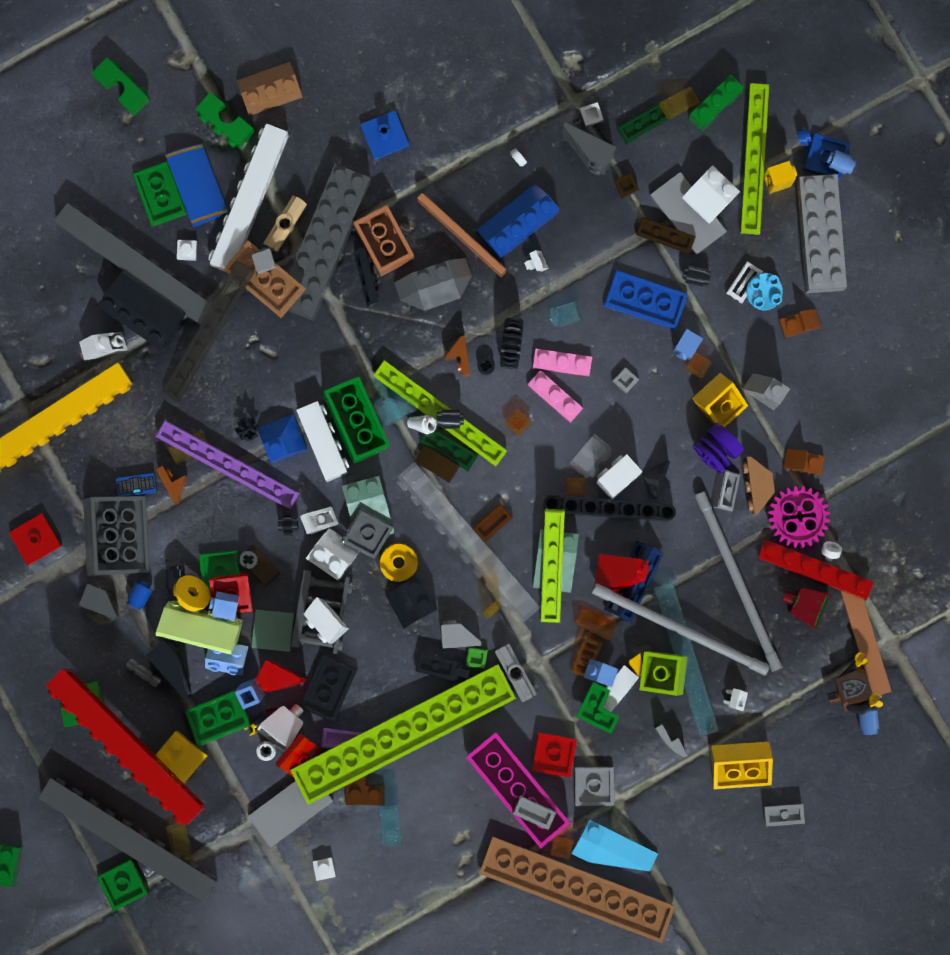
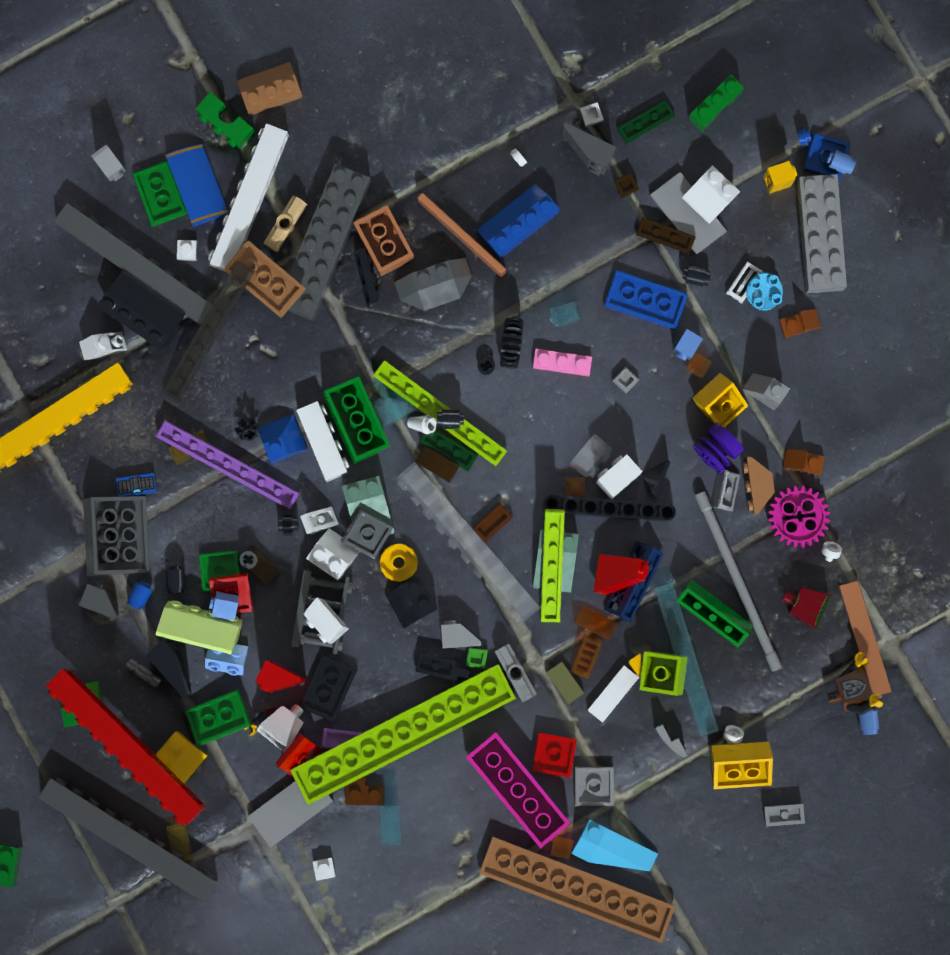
red plate [9,513,62,566] -> none
green arch [91,58,150,117] -> none
green tile [96,858,149,911] -> none
dark orange slope [156,466,188,505] -> none
yellow tile [173,575,211,612] -> none
medium blue brick [235,678,265,709] -> none
sand green tile [251,610,295,652] -> none
light grey tile [252,248,277,274] -> none
white cone [256,741,276,761] -> none
blue tile [360,111,409,160] -> none
dark orange slope [445,336,470,377] -> none
clear yellow tile [482,600,501,619] -> none
clear orange plate [505,410,532,437] -> none
light grey tile [512,795,556,830] -> none
white tile [524,250,549,271] -> none
bright pink plate [527,371,583,423] -> none
green plate [576,682,620,734] -> none
medium blue brick [584,659,618,687] -> none
light grey piece [591,583,770,676] -> none
clear yellow tile [659,86,700,120] -> none
white tile [723,688,748,711] -> none
lime plate [740,83,769,235] -> none
red plate [758,540,874,601] -> none
none -> light grey slope [91,145,125,182]
none -> olive tile [546,662,584,704]
none -> green brick [676,579,753,648]
none -> white tile [723,725,744,744]

